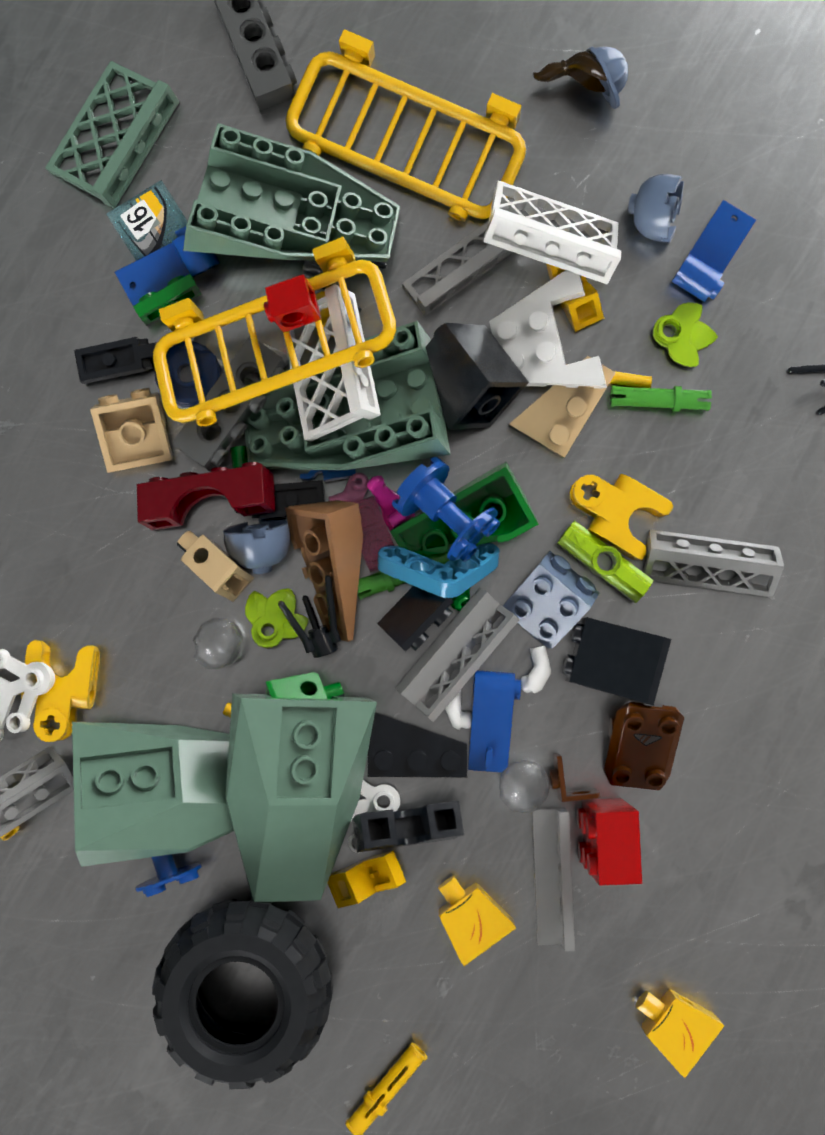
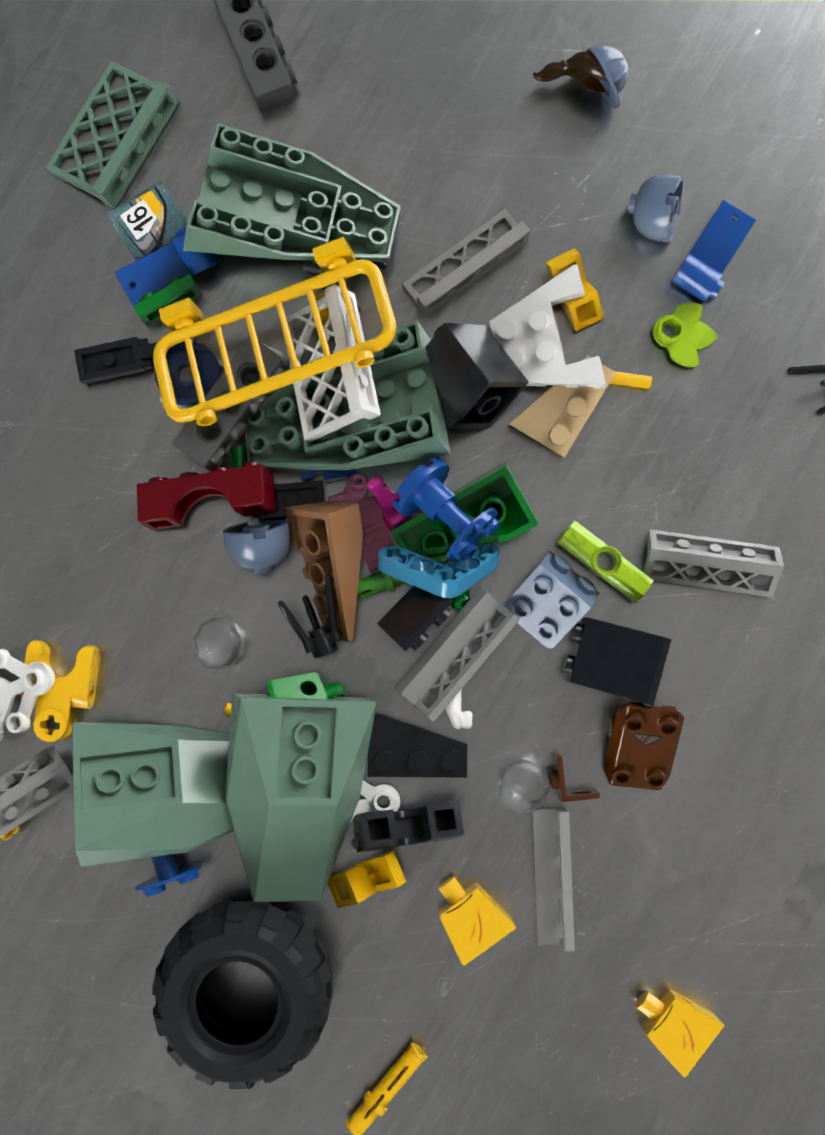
tan plate [90,388,173,473] -> none
tan torso [177,531,255,602] -> none
lime plate [245,588,309,649] -> none
red brick [264,274,321,333] -> none
yellow bar [285,29,526,222] -> none
blue door [468,670,521,773] -> none
white fence [483,180,621,284] -> none
white arm [520,645,551,693] -> none
yellow piece [569,474,673,561] -> none
red brick [576,798,642,886] -> none
bright green pin [610,385,712,412] -> none

